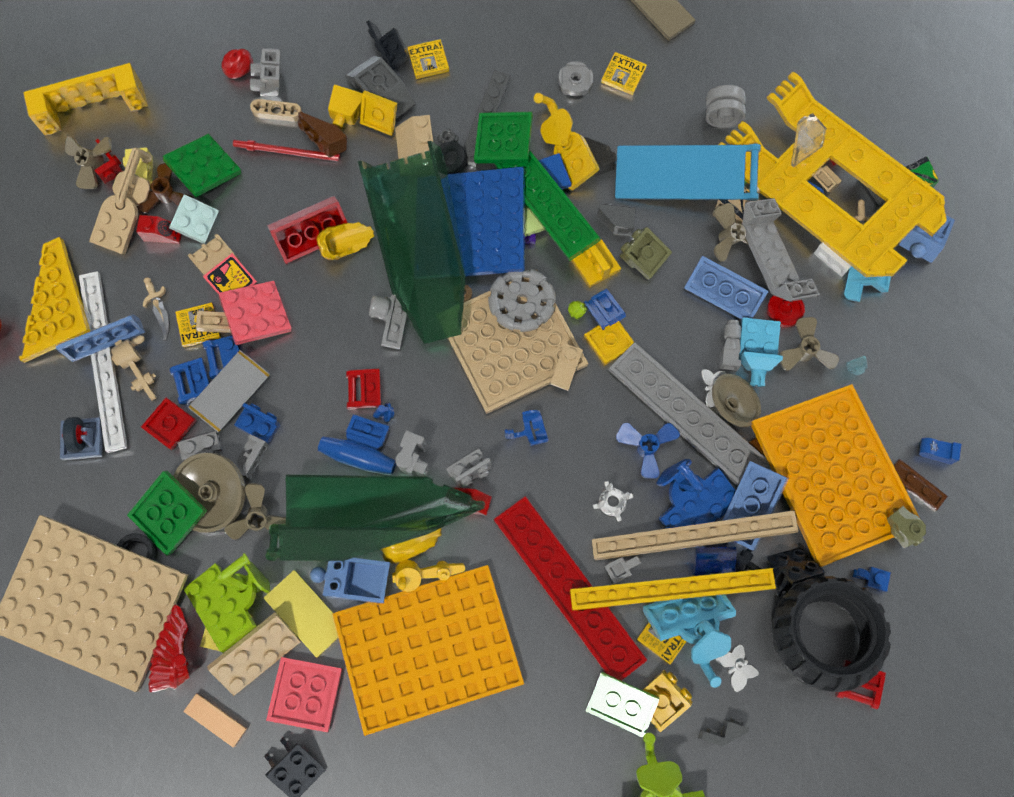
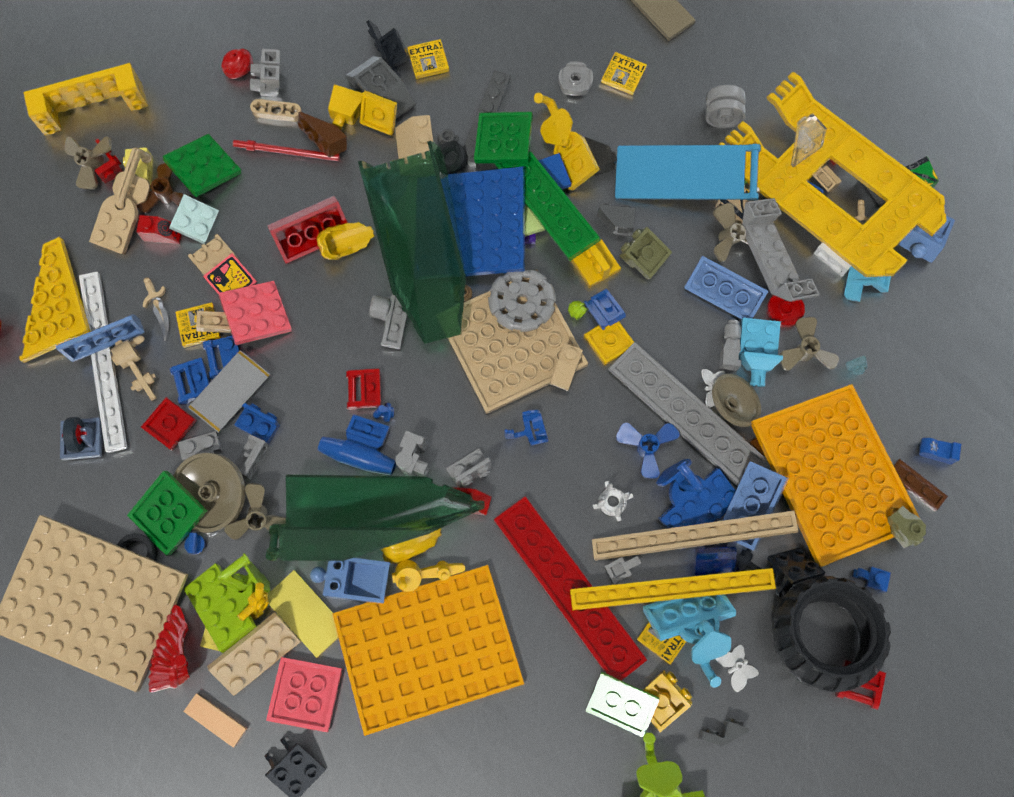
none -> blue plate [184,533,205,555]
none -> yellow piece [237,582,269,621]

